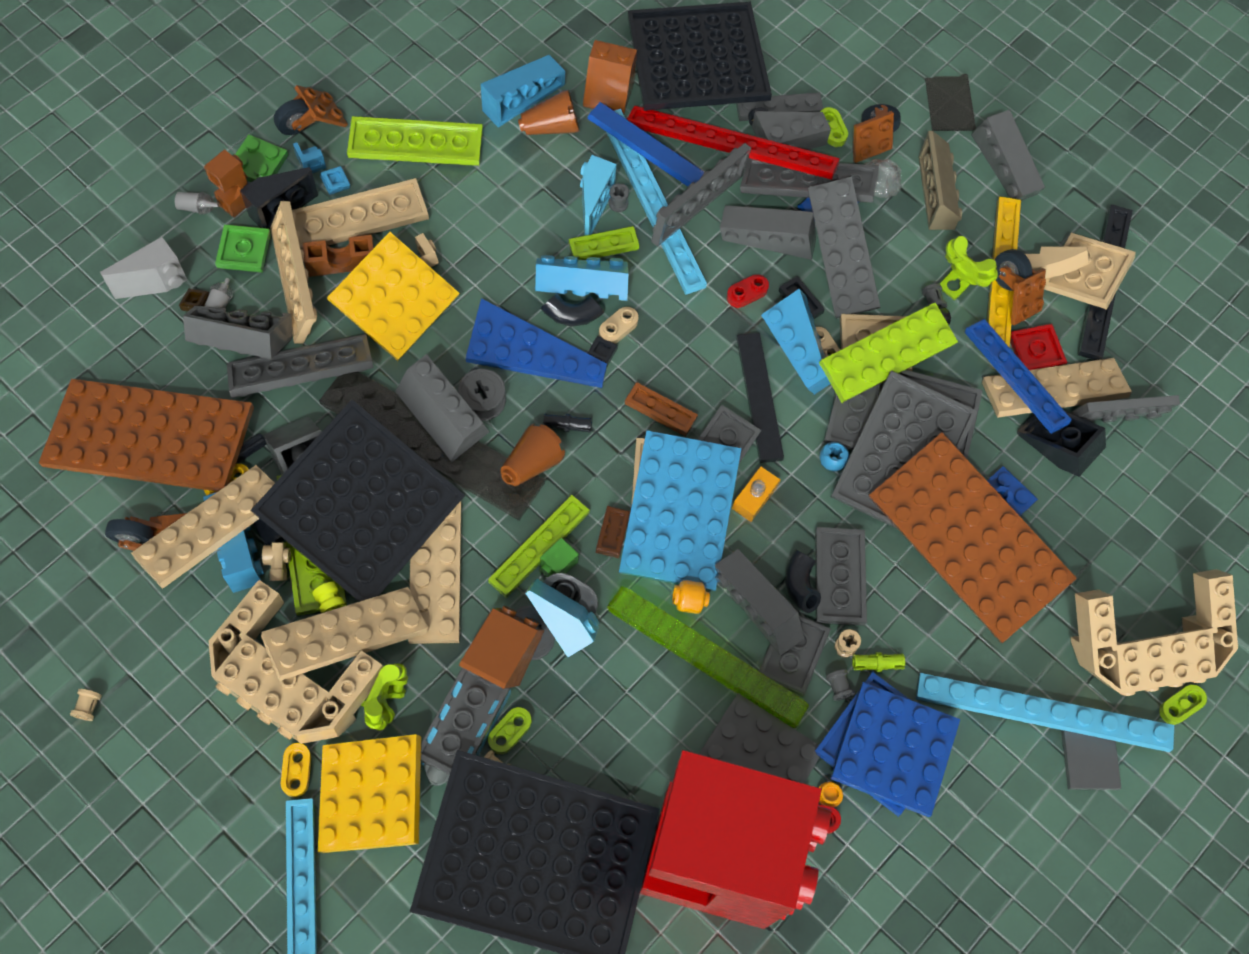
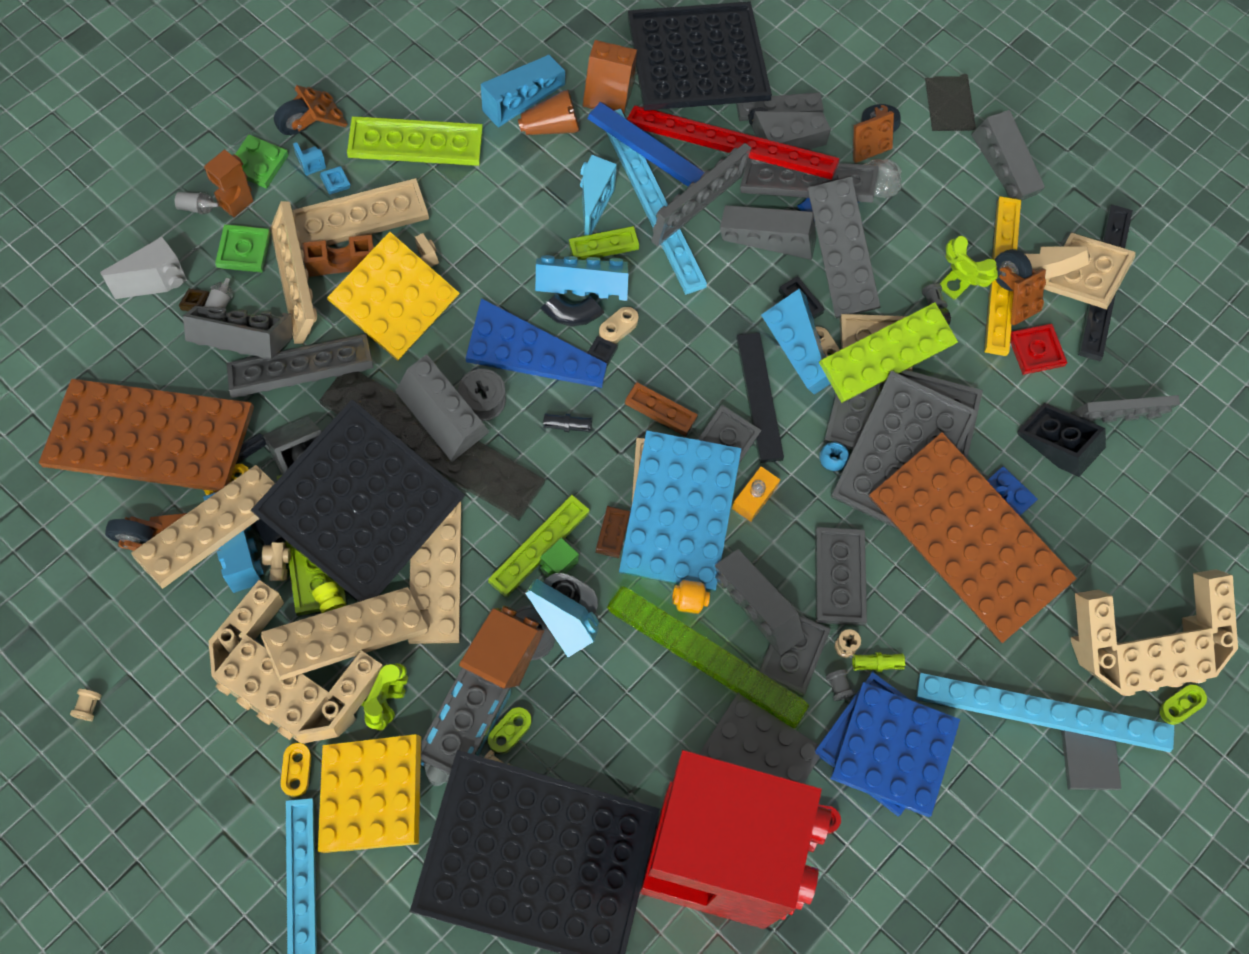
black slope [240,167,318,230] -> none
dark orange cone [501,423,565,486] -> none
dark grey bush [609,183,629,212] -> none
red plate [726,275,769,308] -> none
black cylinder [785,549,821,613] -> none
light orange plate [819,781,843,808] -> none
lime plate [820,107,848,147] -> none
dark tan slope [918,131,962,230] -> none
blue tile [965,319,1072,434] -> none
tan plate [982,358,1132,418] -> none

